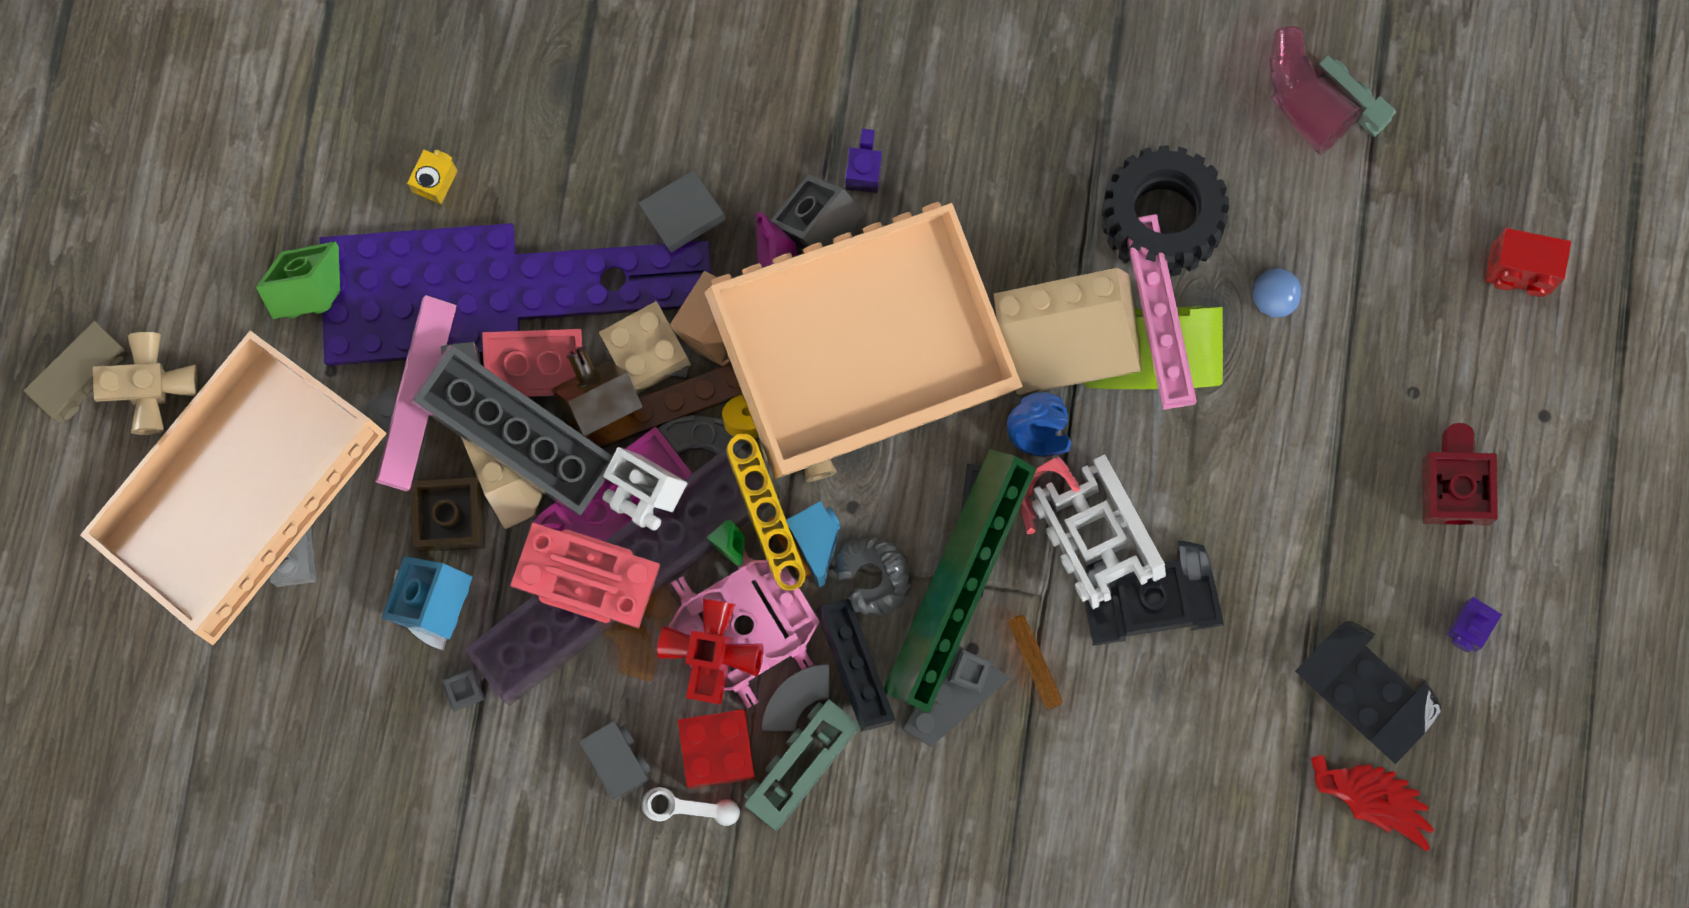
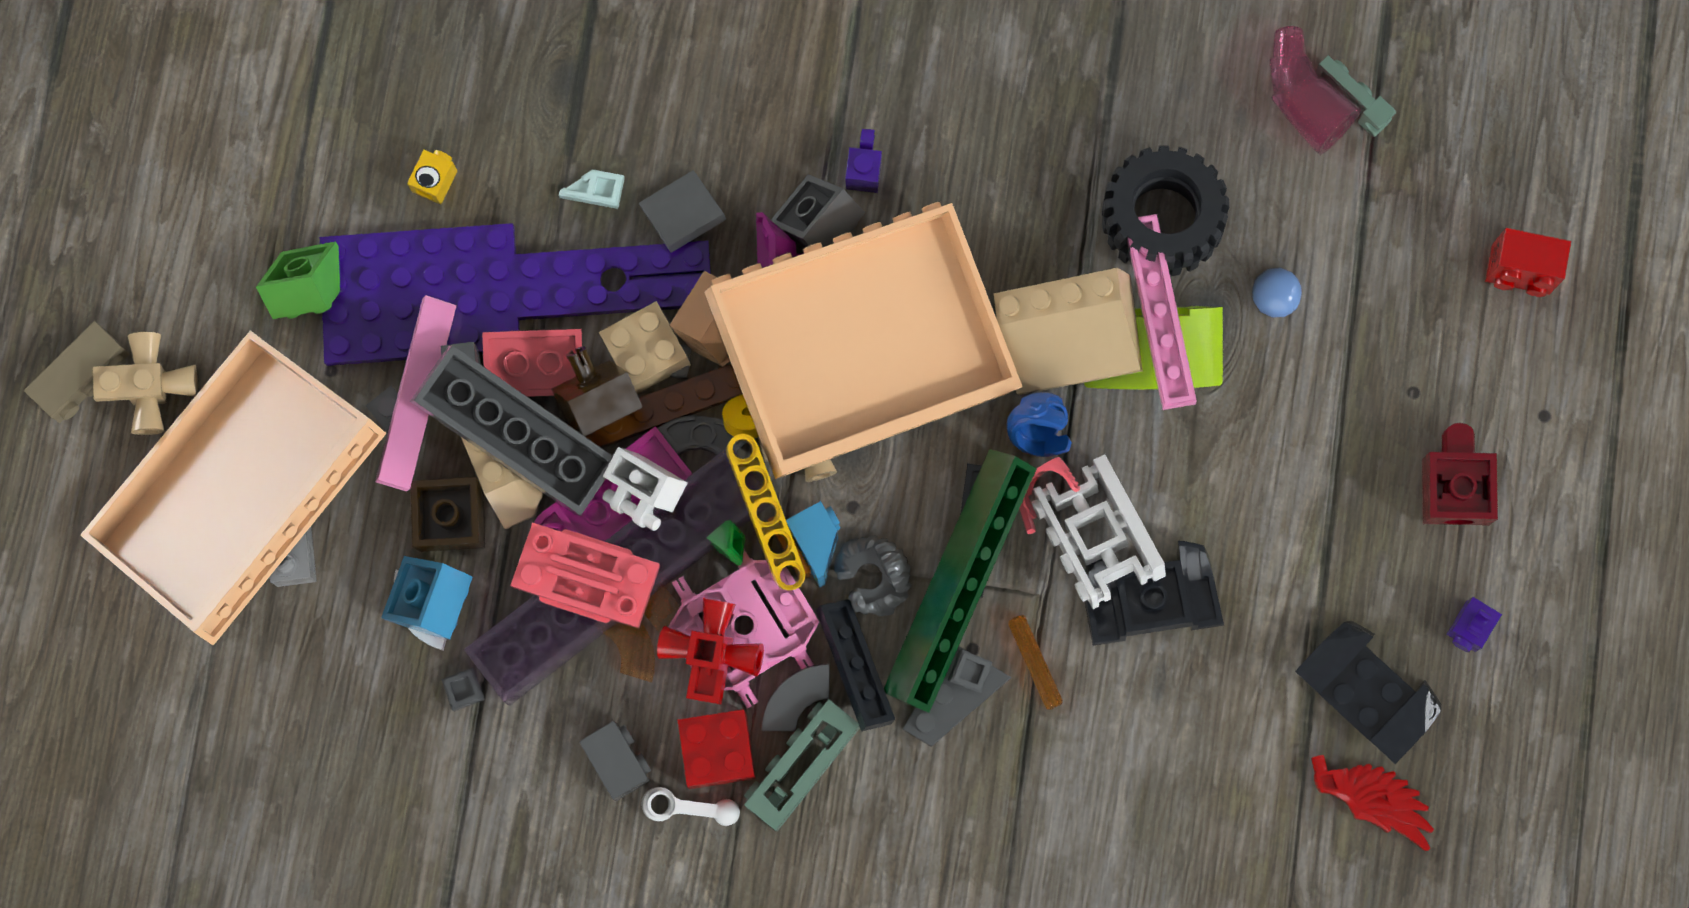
none -> light aqua tile [559,170,625,209]

